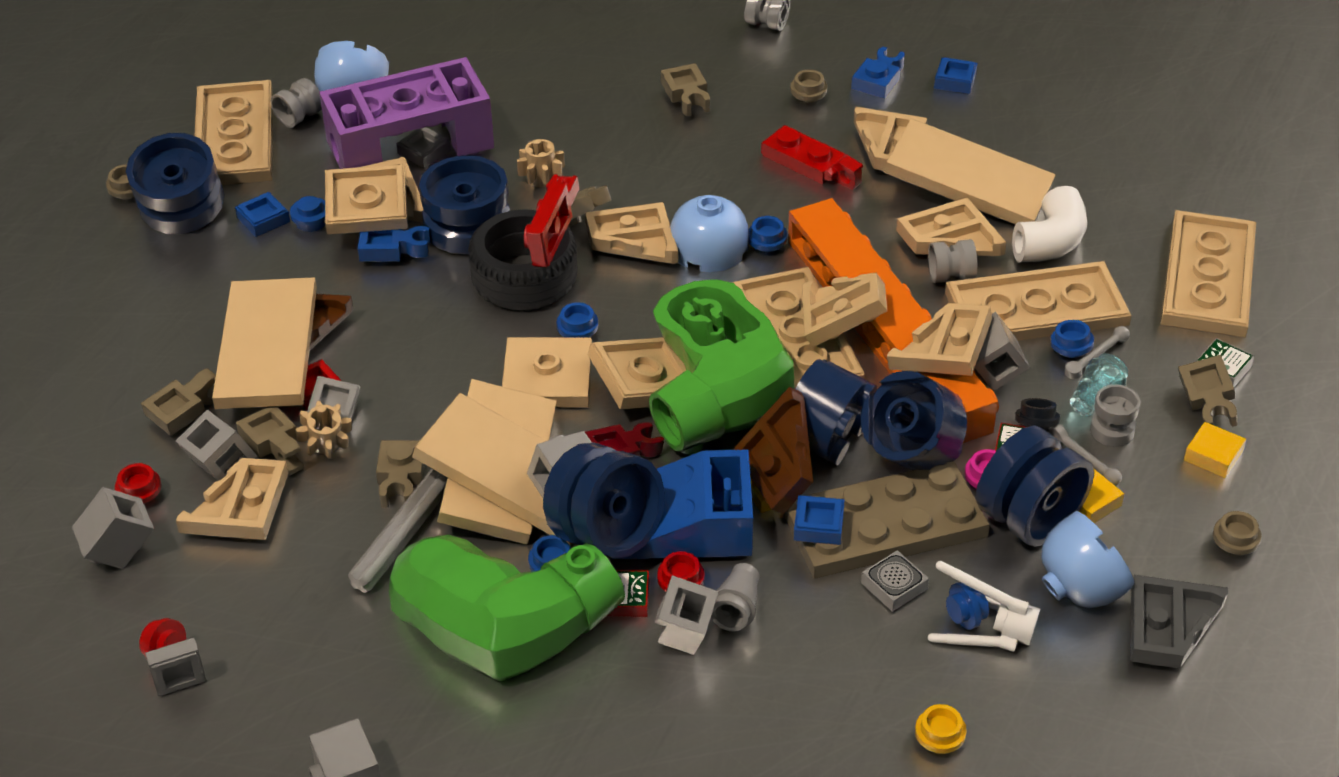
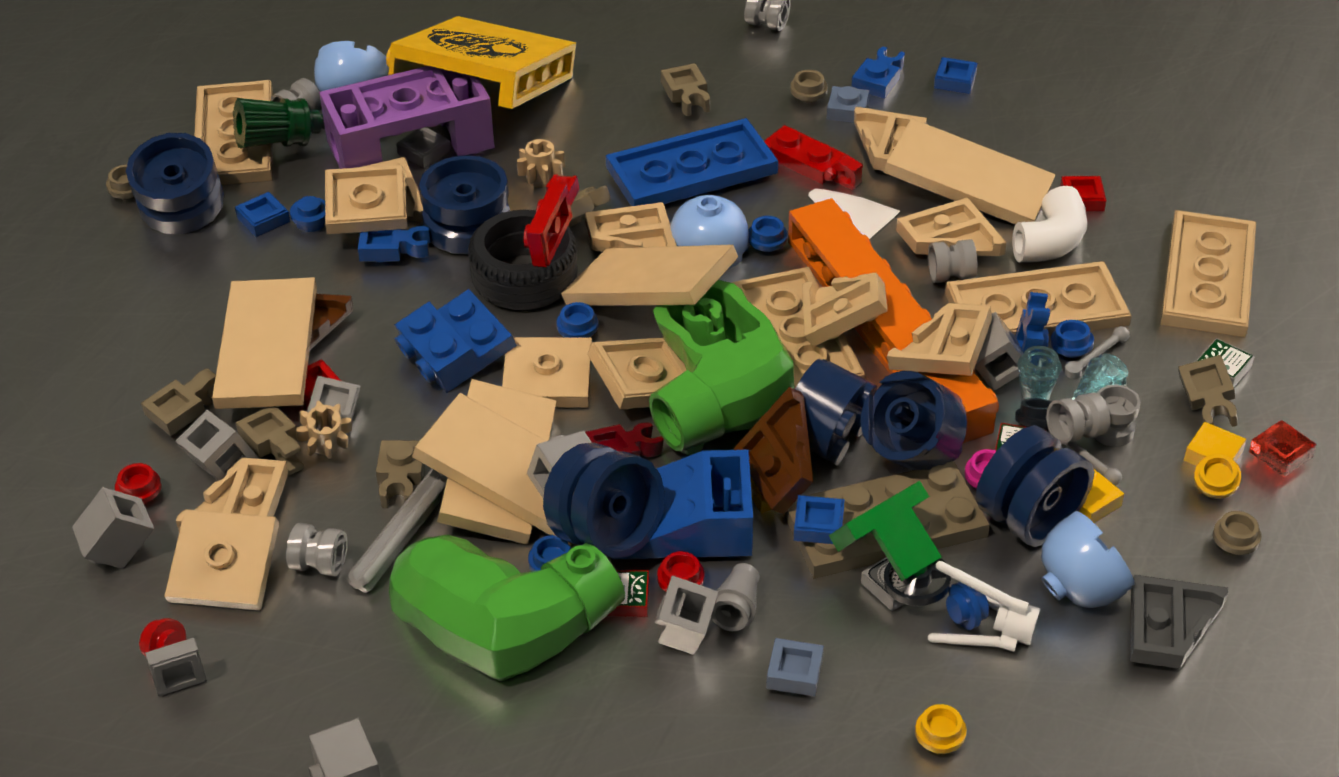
none -> tan plate [164,509,279,611]
none -> dark green piece [233,98,325,149]
none -> light grey wheel [286,523,347,576]
none -> yellow panel [386,16,576,109]
none -> blue plate [394,289,517,393]
none -> tan tile [561,245,738,306]
none -> blue plate [606,118,778,206]
none -> sand blue plate [766,638,824,696]
none -> white sticker [808,188,900,240]
none -> sand blue plate [826,86,869,123]
none -> green piece [829,481,951,606]
none -> blue plate [1015,292,1050,371]
none -> clear light blue cone [1018,346,1062,401]
none -> light grey wheel [1046,392,1110,444]
none -> red tile [1060,176,1107,212]
none -> yellow plate [1194,454,1241,499]
none -> clear red plate [1249,420,1317,477]

